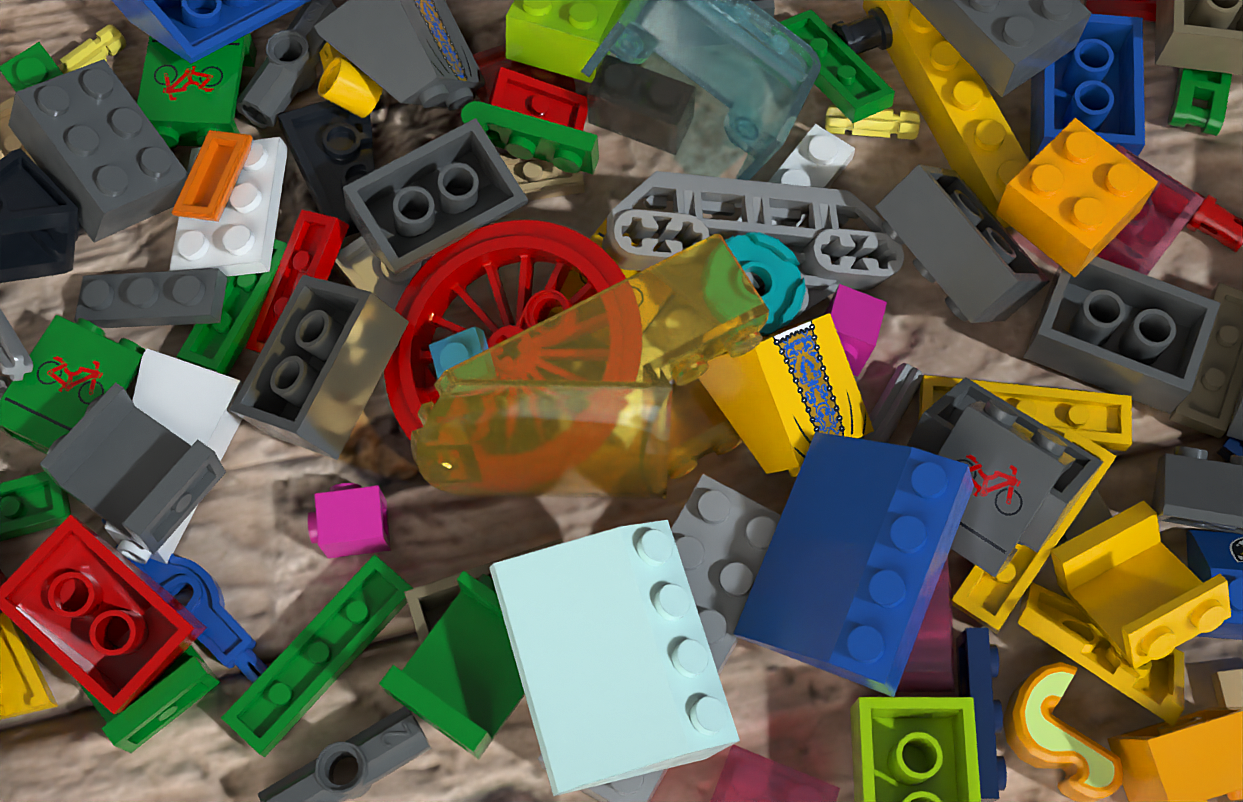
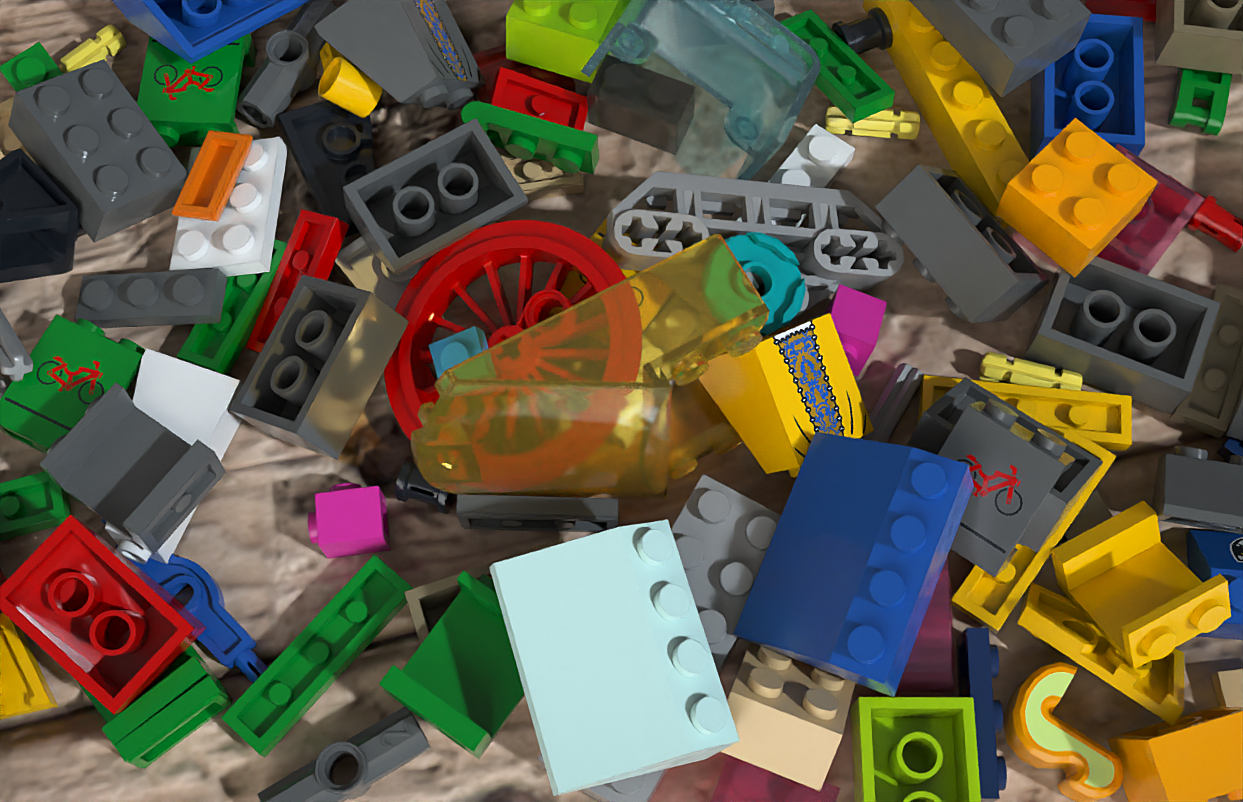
none -> green tile [114,675,233,769]
none -> black bush [395,455,461,514]
none -> dark grey tile [456,494,619,533]
none -> tan brick [720,642,855,791]
none -> light yellow axle [979,352,1082,391]

